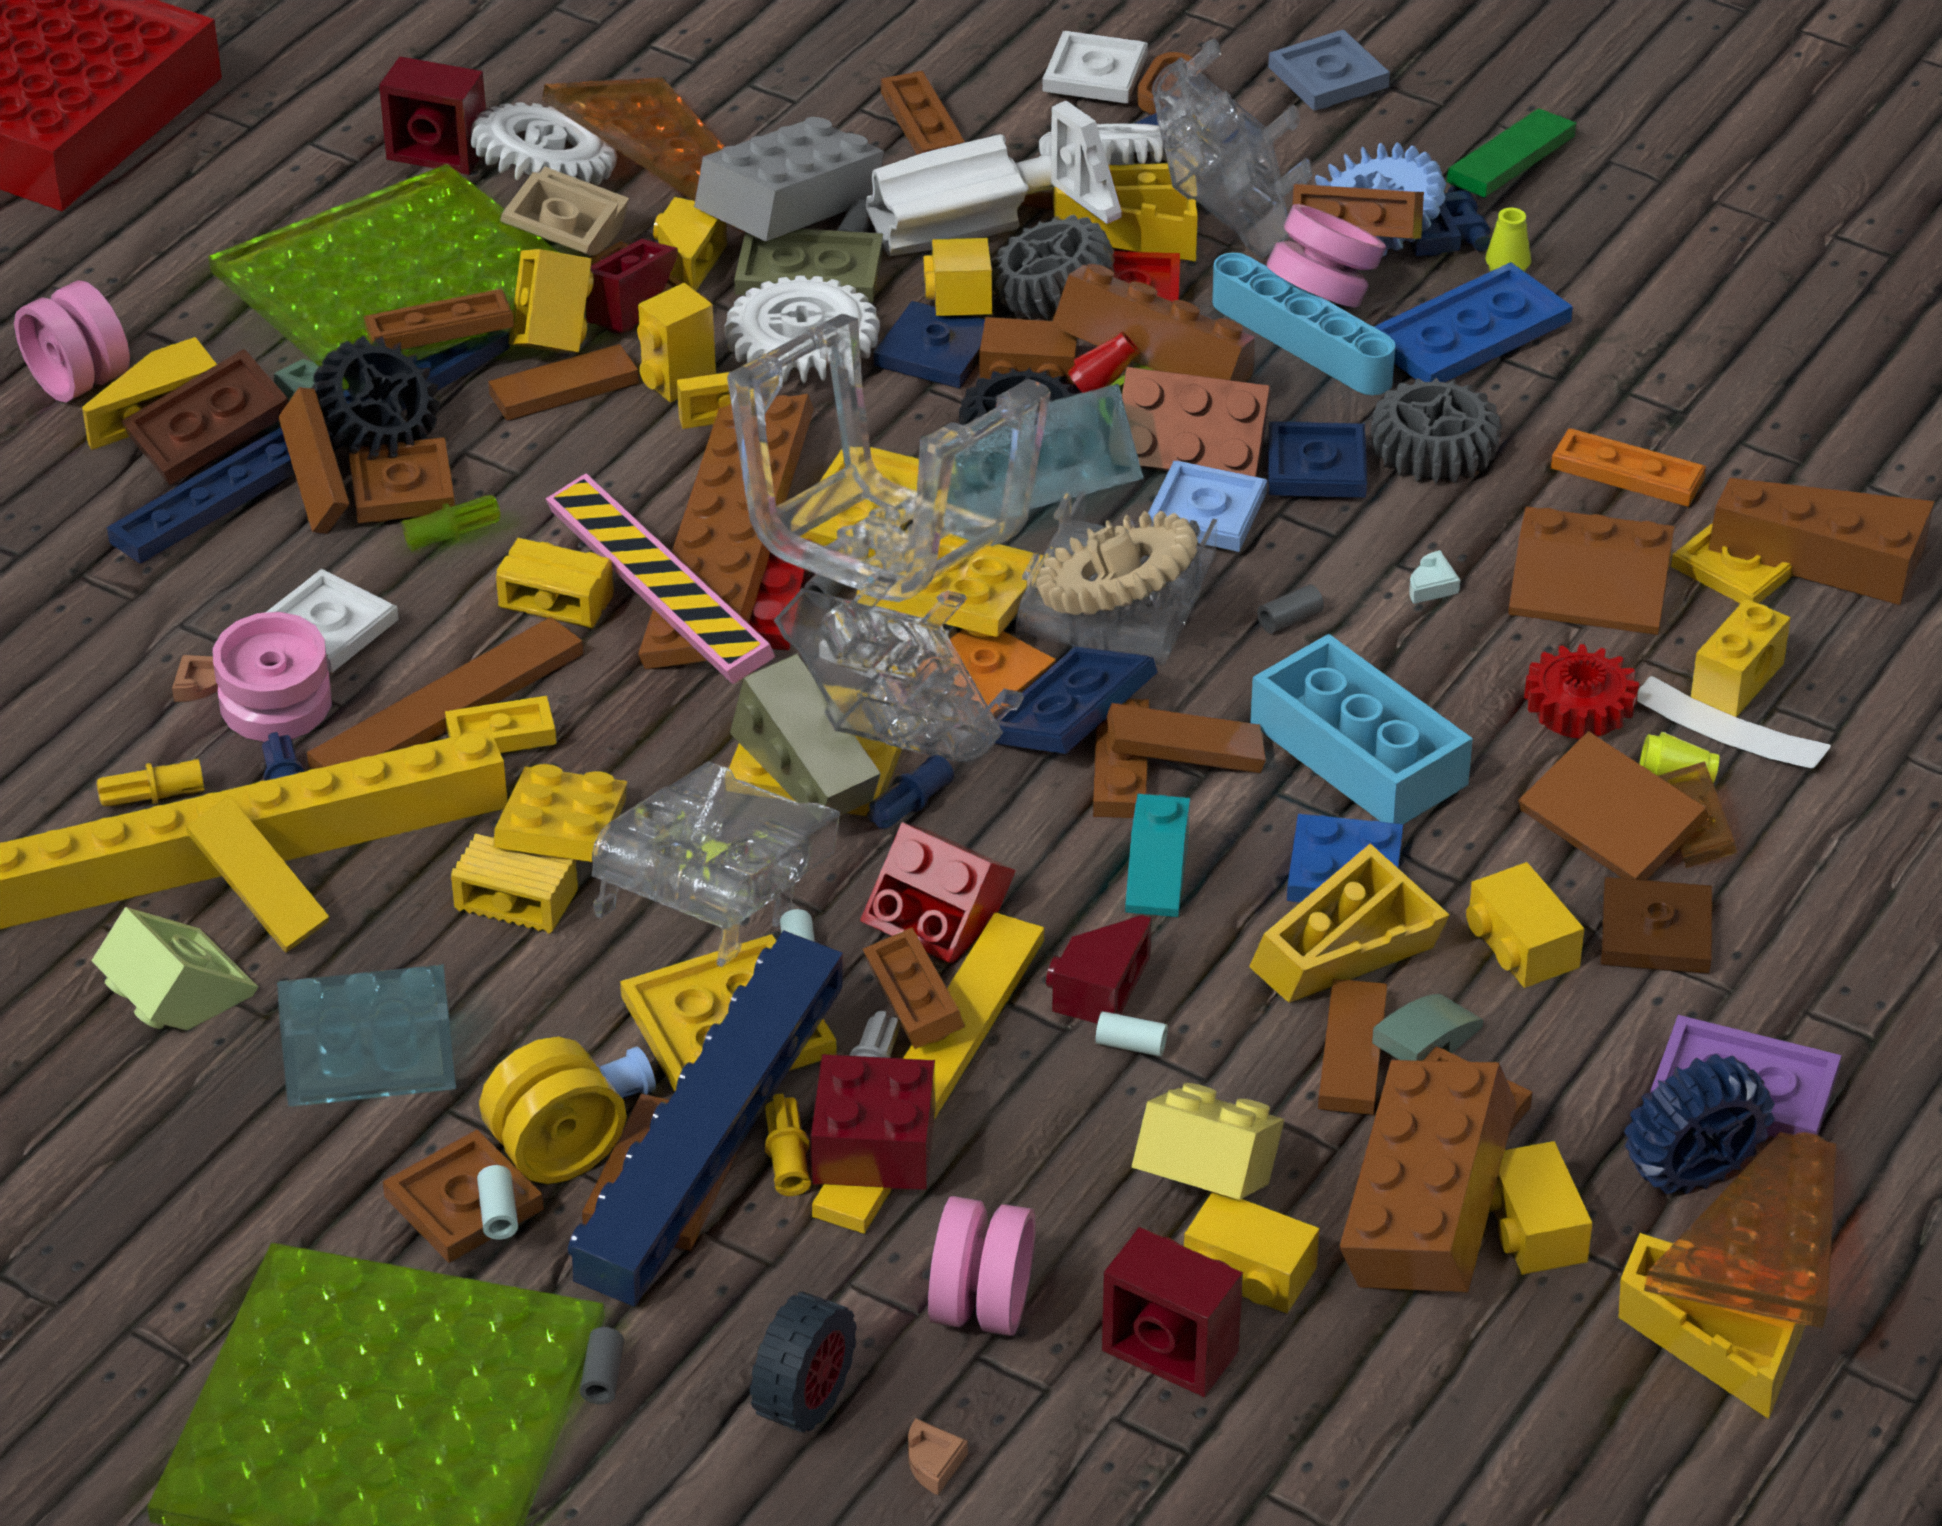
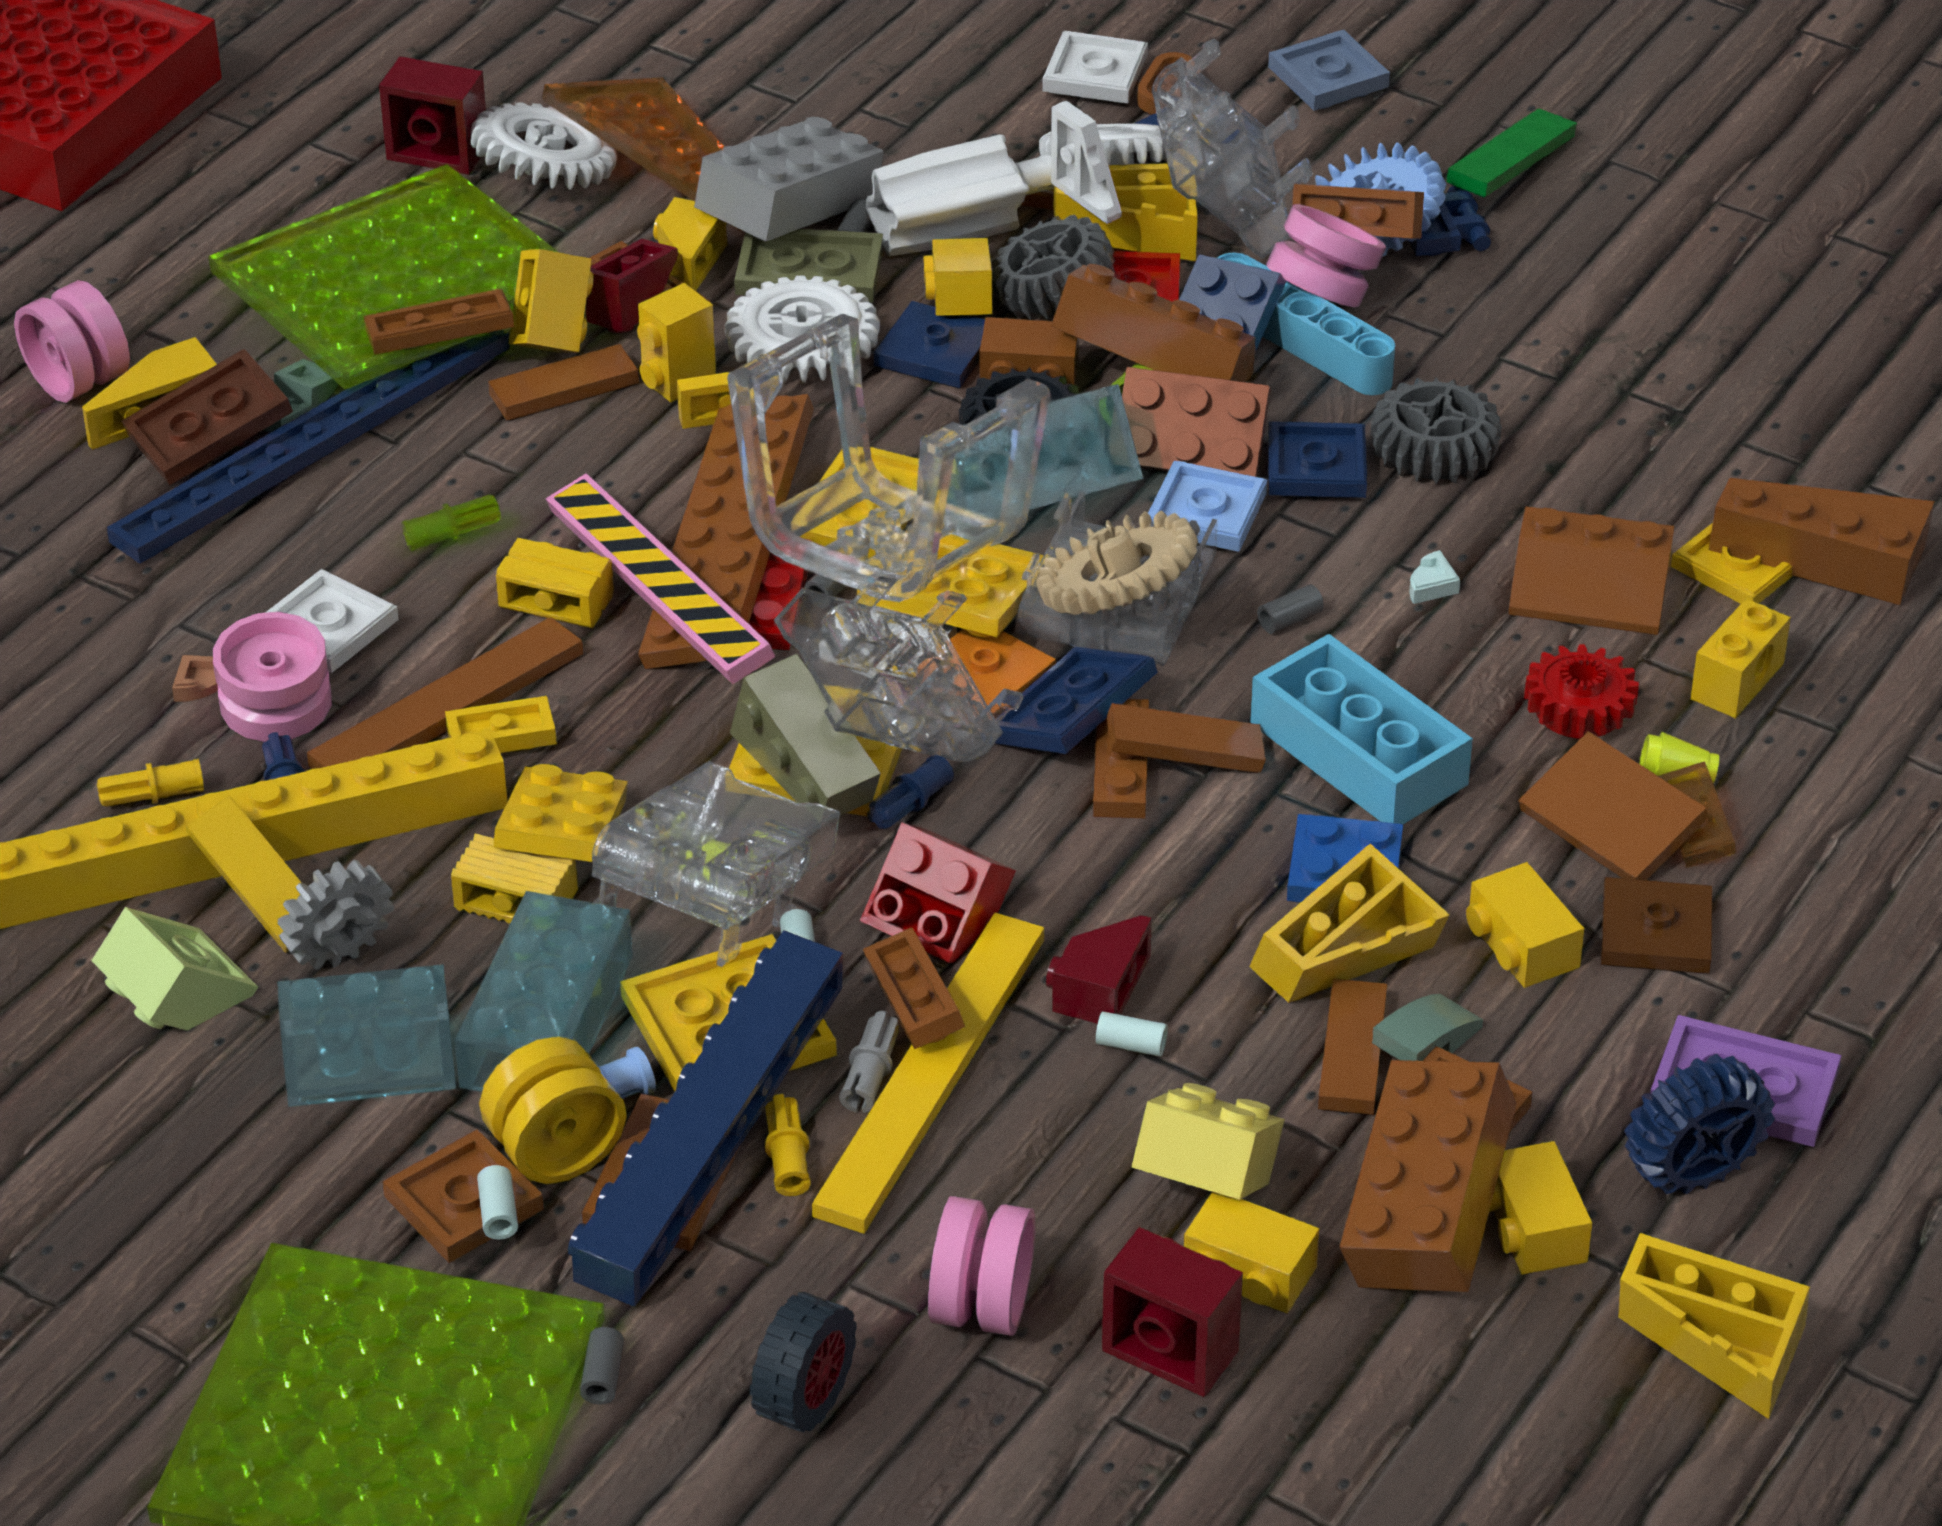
dark orange tile [278,387,349,534] -> none
black gear [312,335,441,460] -> none
dark orange plate [348,437,456,523] -> none
tan slope [500,167,629,256] -> none
dark red brick [811,1054,936,1190] -> none
dark orange plate [881,71,965,155] -> none
nougat tile [908,1418,968,1495] -> none
red cone [1068,331,1140,400] -> none
teal slope [1125,794,1190,917] -> none
blue plate [1374,262,1573,382] -> none
neon yellow cone [1485,208,1531,272] -> none
orange tile [1551,428,1706,507] -> none
white sticker [1637,676,1831,768] -> none
clear orange wing [1644,1132,1836,1328] -> none
none -> light grey gear [277,860,394,969]
none -> clear light blue brick [455,891,633,1092]
none -> dark blue plate [1179,254,1286,352]

